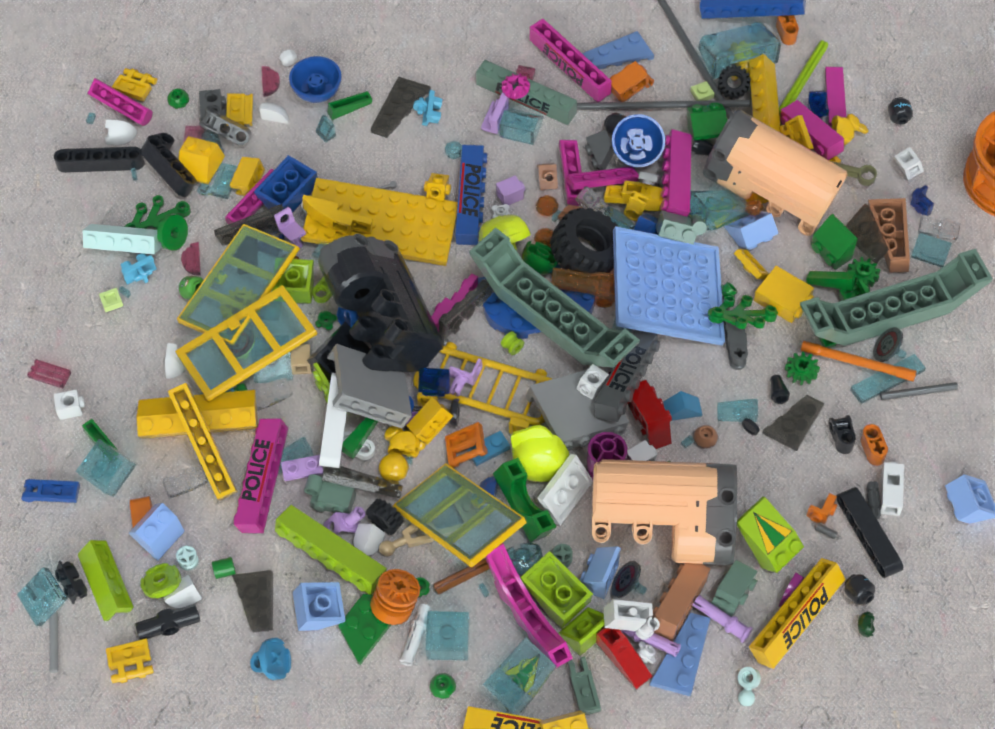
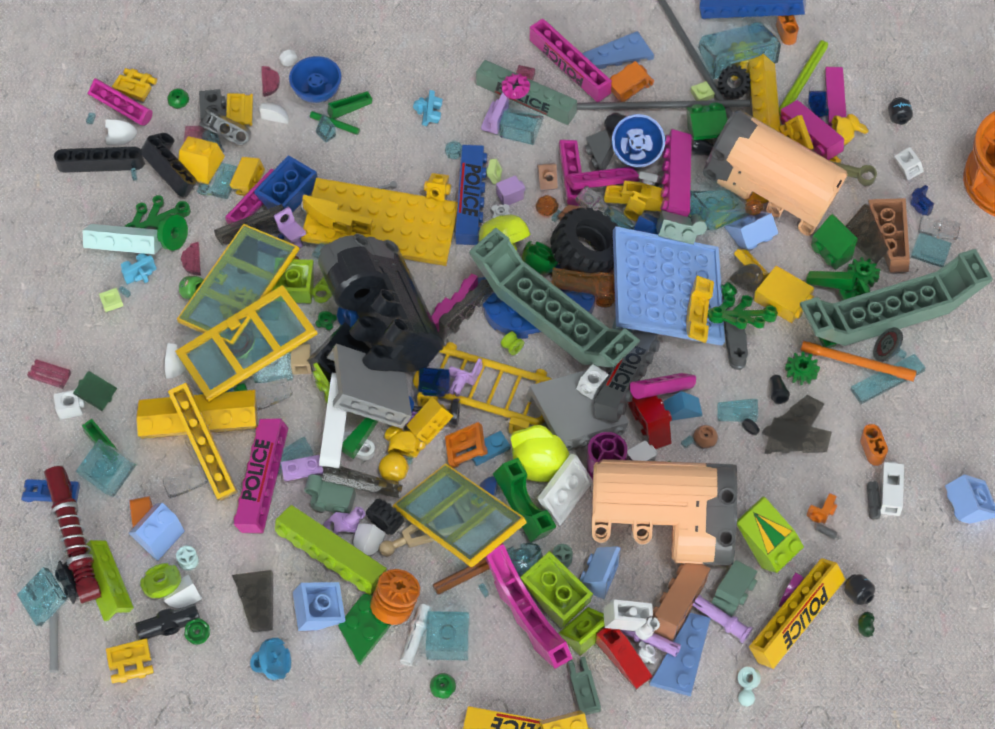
green beam [212,556,236,579] -> none
clear smoke wing [370,77,431,138] -> none
green plate [416,577,430,597] -> none
clear light blue slope [483,637,557,715] -> none
clear orange plate [534,228,553,248] -> none
shield [611,561,647,598] -> none
black piece [829,415,856,454] -> none
black beam [836,487,904,578] -> none
bar [880,382,958,400] -> none
none -> dark red piece [44,466,102,604]
none -> clear green piece [73,371,117,411]
none -> green plate [184,618,210,645]
none -> green bar [310,111,360,135]
none -> yellowish green plate [486,159,503,185]
none -> dark pink brick [630,373,696,399]
none -> yellow slope [686,275,714,343]
none -> clear smoke piece [729,264,764,292]
none -> clear smoke wing [764,417,832,454]

